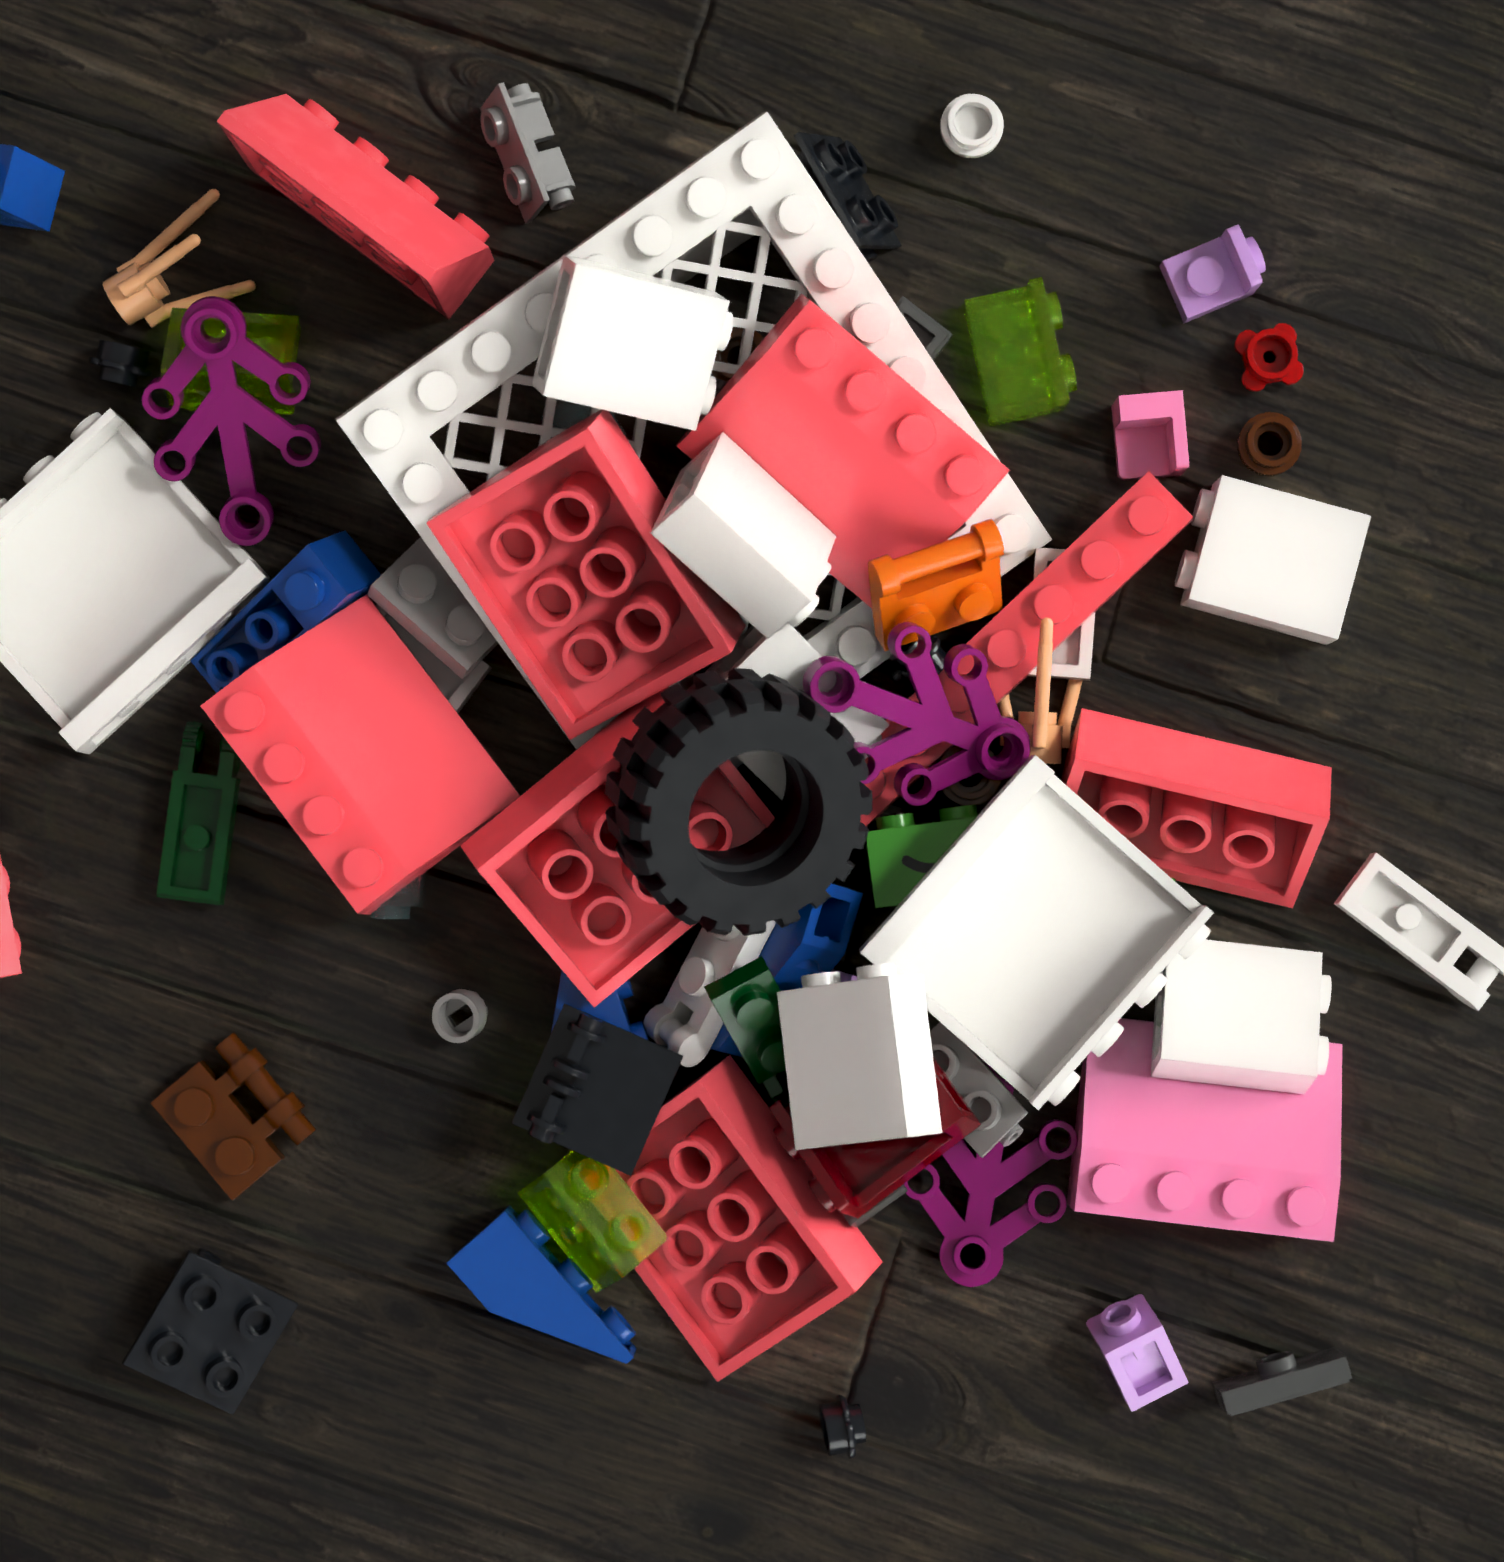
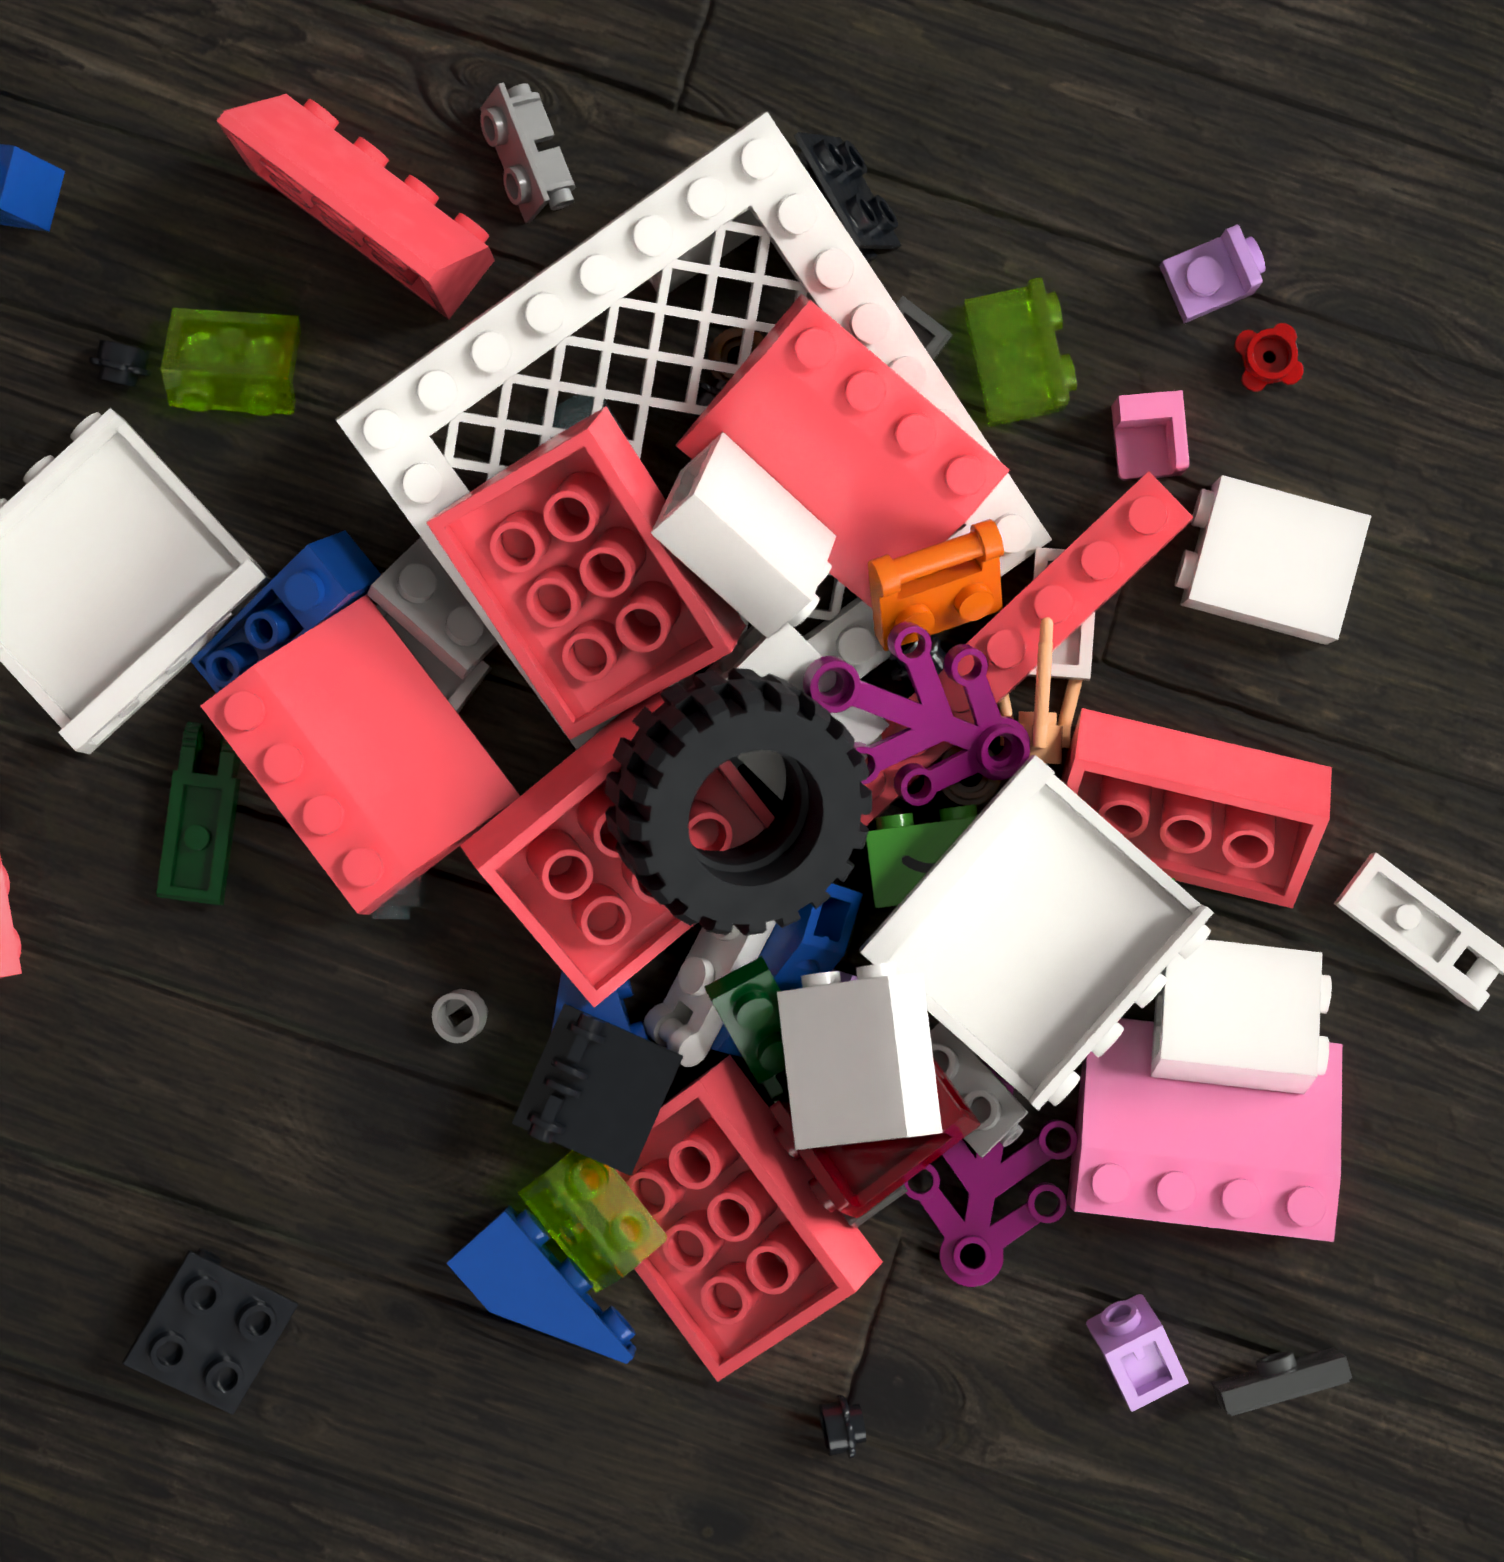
light nougat plant [102,189,256,328] -> none
magenta plant [142,296,321,546] -> none
reddish brown plate [151,1032,316,1201] -> none
white brick [532,255,733,431] -> none
white plate [940,94,1004,158] -> none
reddish brown plate [1237,412,1302,476] -> none

